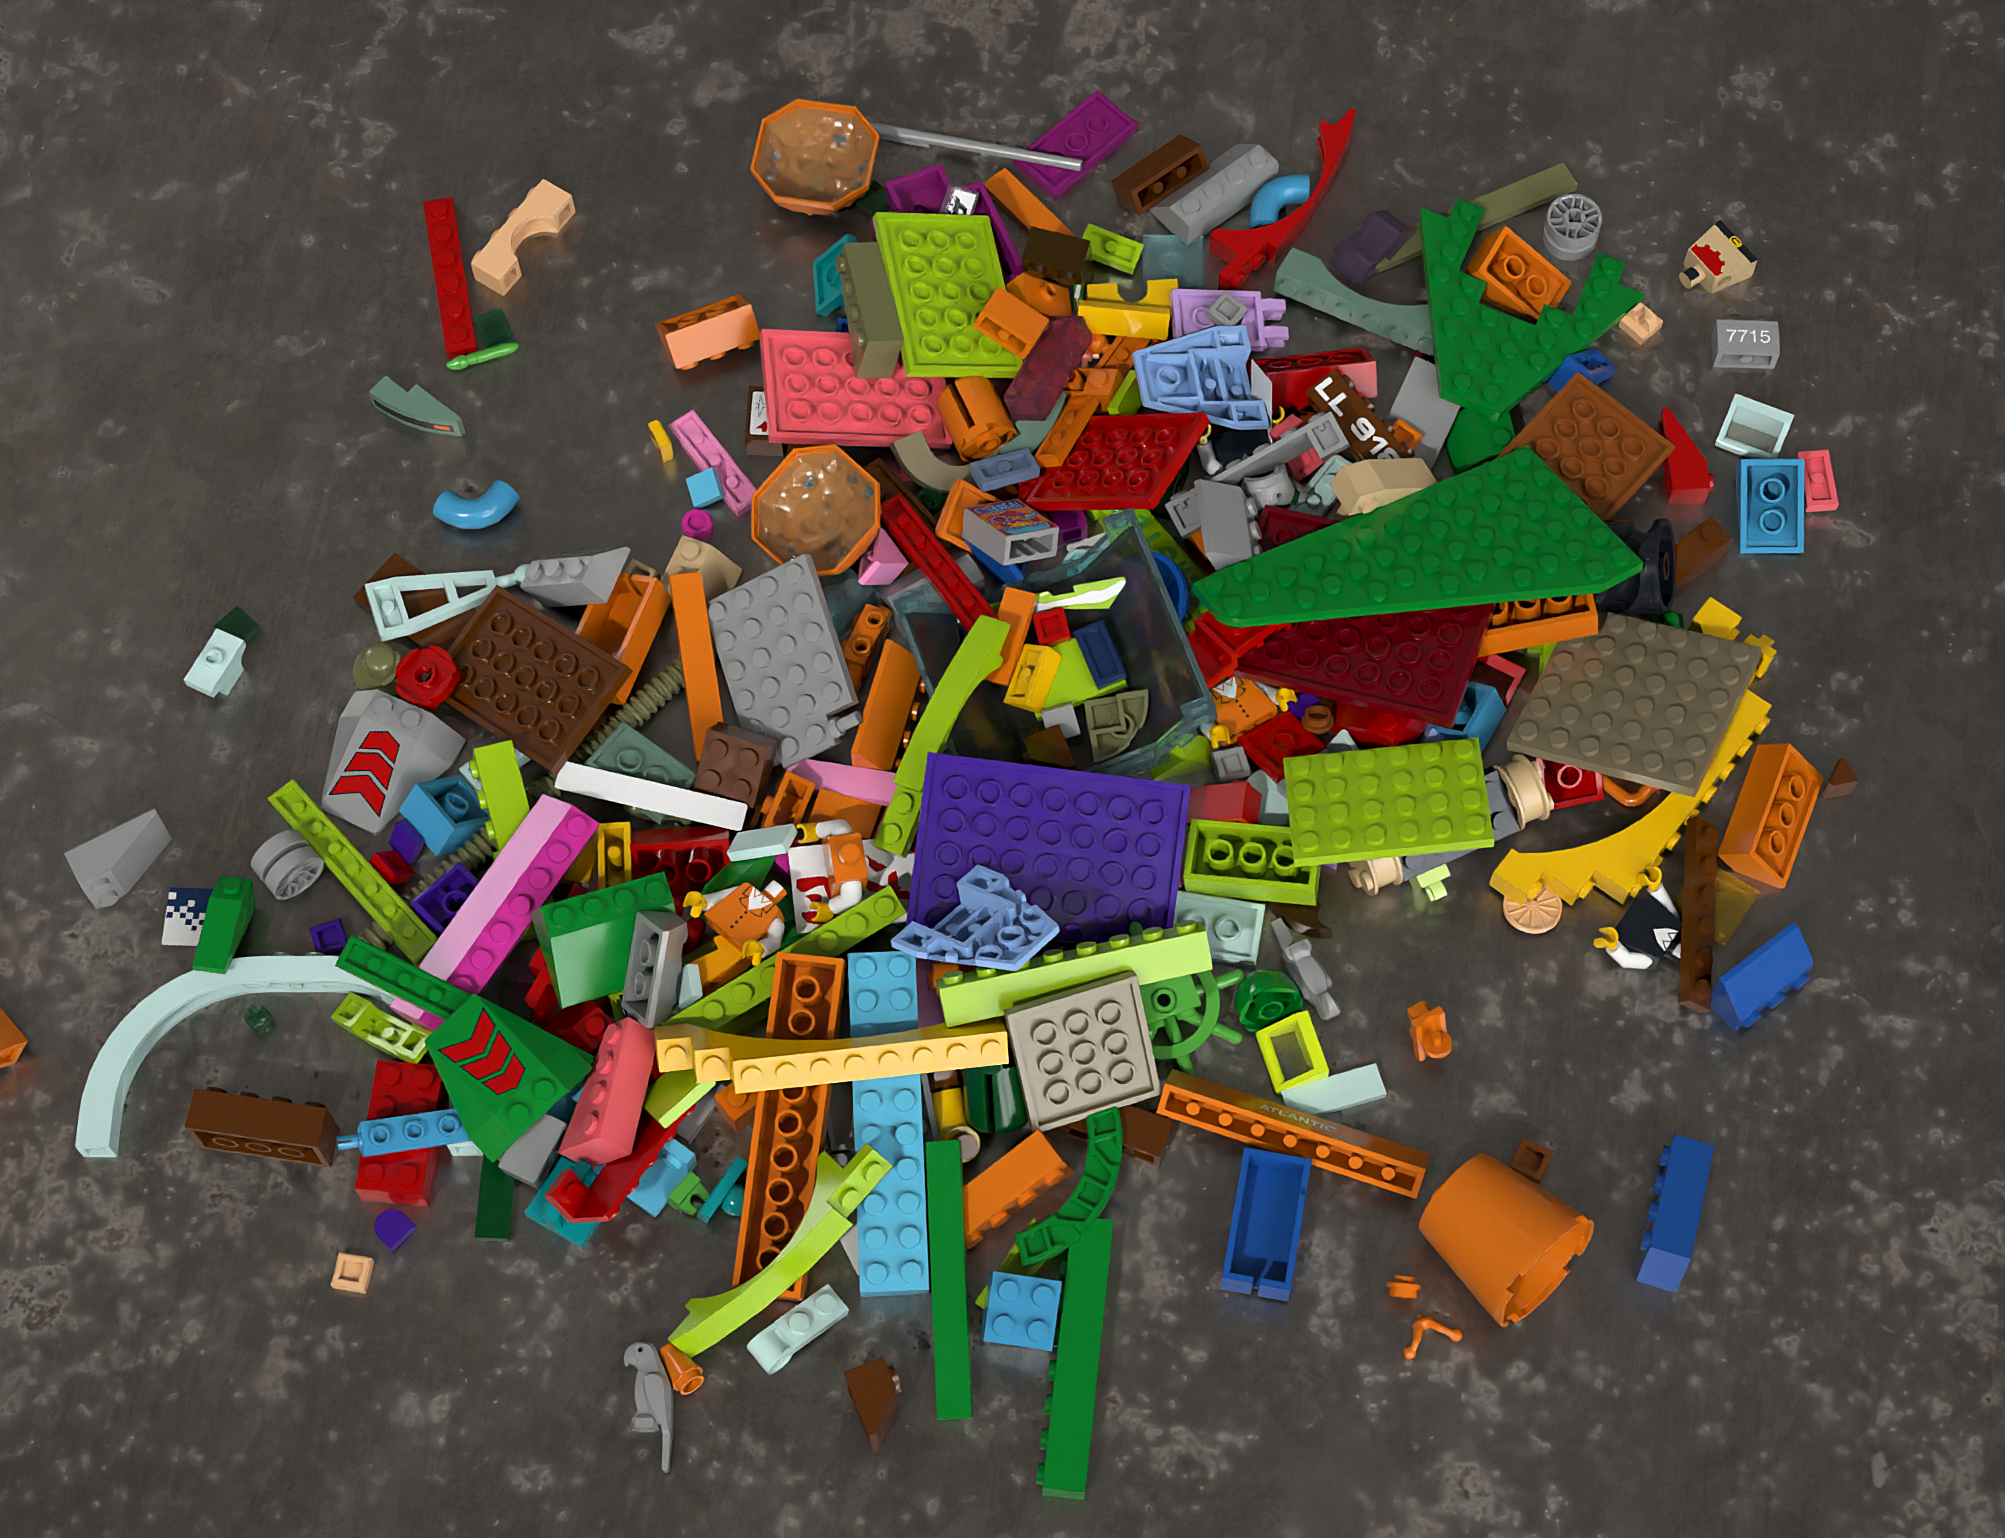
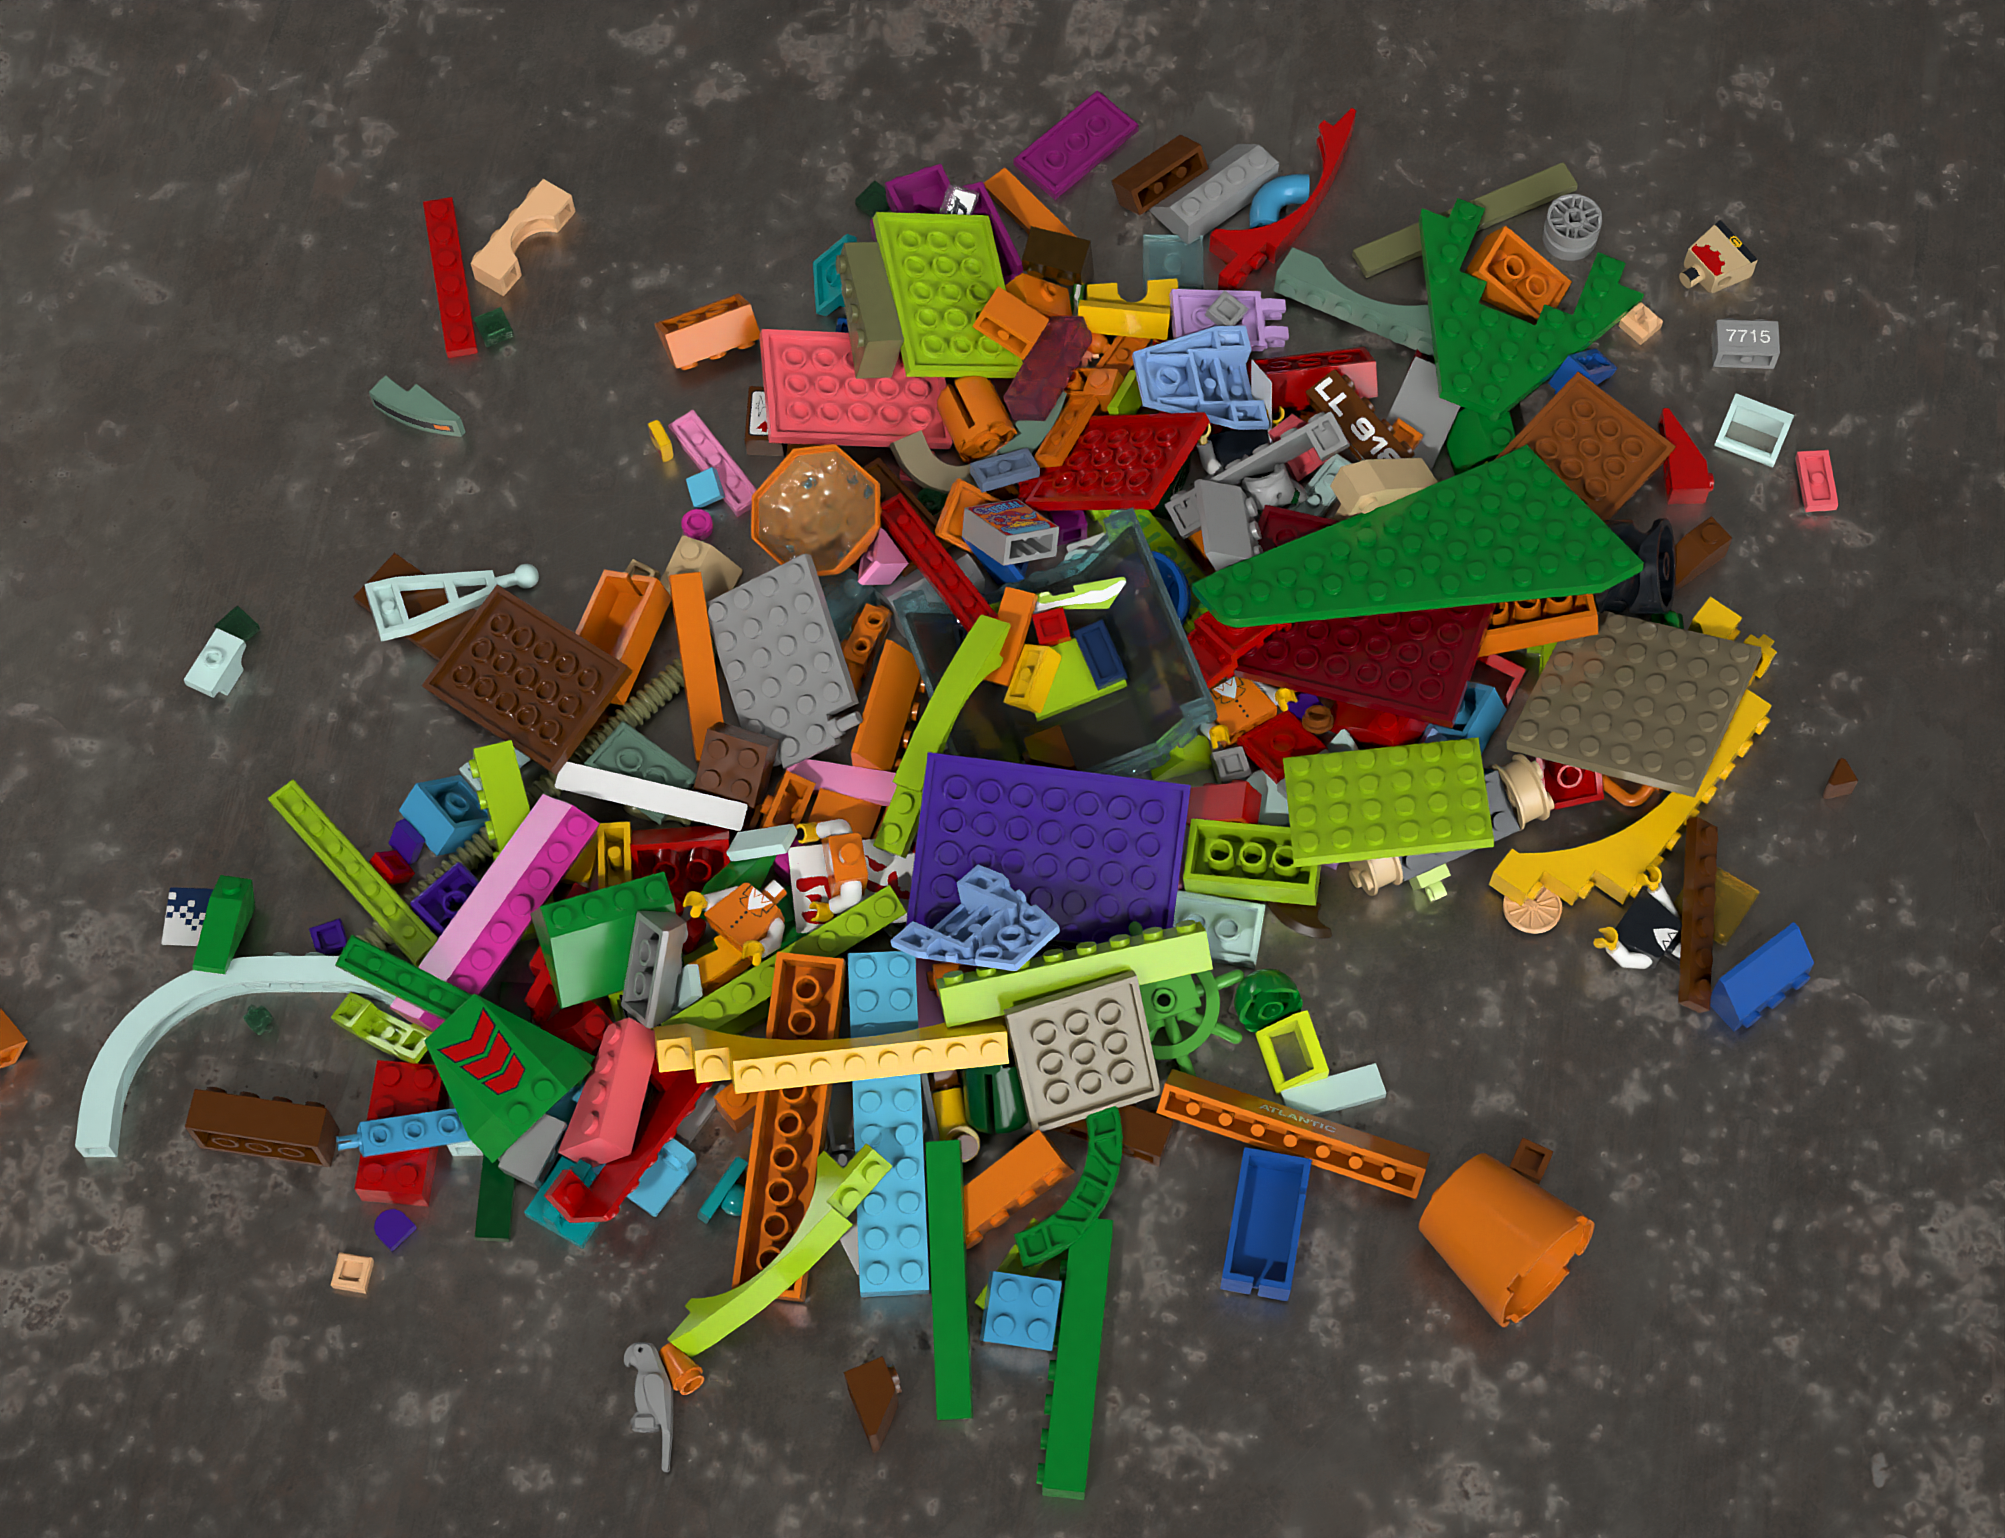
light grey slope [64,808,172,910] -> none
light grey wheel [251,829,324,900] -> none
light grey wedge [320,689,467,836] -> none
olive plate [353,641,410,699] -> none
red plate [395,645,461,710] -> none
dark azure cylinder [433,480,520,529] -> none
bright green piece [446,342,519,370] -> none
light grey slope [520,546,631,608] -> none
lime tile [642,1069,716,1128] -> none
bright green tile [667,1171,709,1215] -> none
light aqua plate [747,1284,849,1375] -> none
clear light blue rock [750,99,880,216] -> none
light grey bar [864,115,1083,171] -> none
light grey tile [1040,701,1081,738] -> none
lime plate [1082,223,1144,275] -> none
olive brick [1084,689,1149,763] -> none
light grey animal [1270,917,1341,1021] -> none
clear purple brick [1329,210,1413,285] -> none
orange plate [1386,1275,1421,1299] -> none
orange piece [1403,1314,1462,1359] -> none
orange hips [1407,1001,1452,1062] -> none
blue wedge [1636,1134,1714,1293] -> none
orange slope [1717,743,1824,888] -> none
dark azure slope [1735,459,1804,554] -> none

